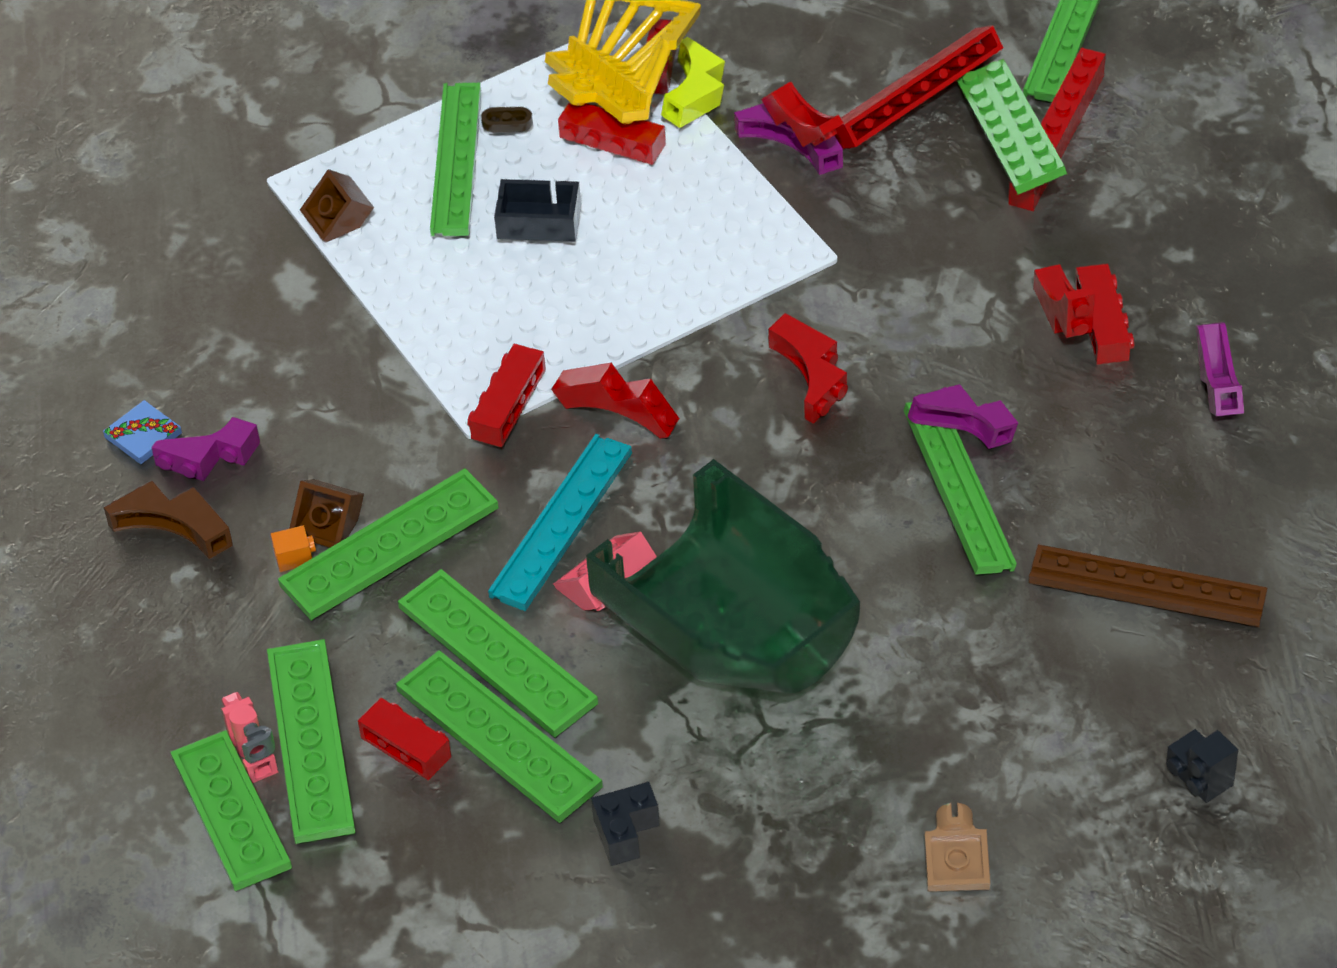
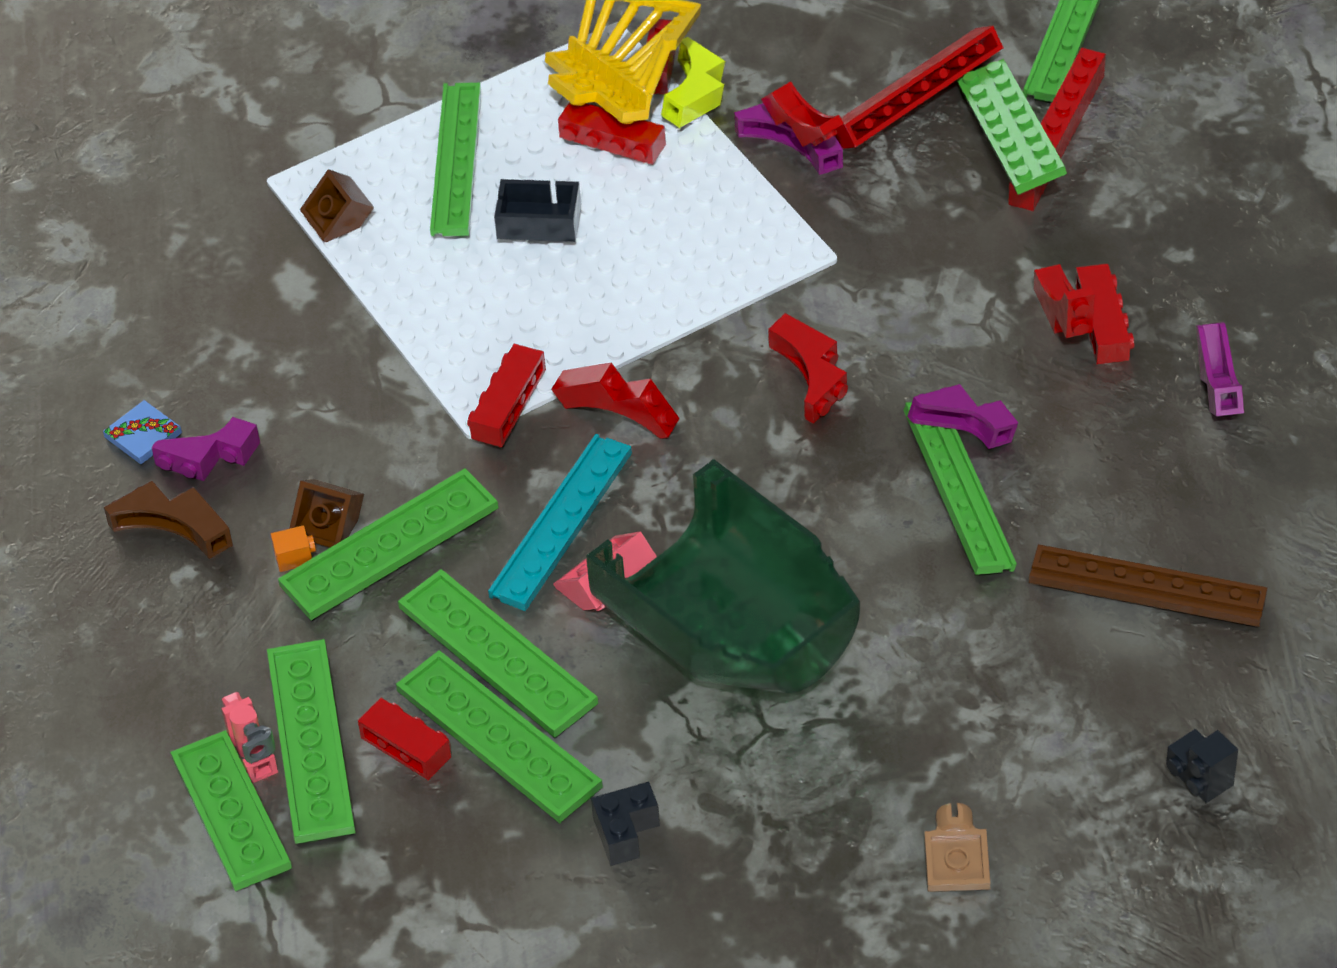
dark brown plate [481,107,533,133] -> none

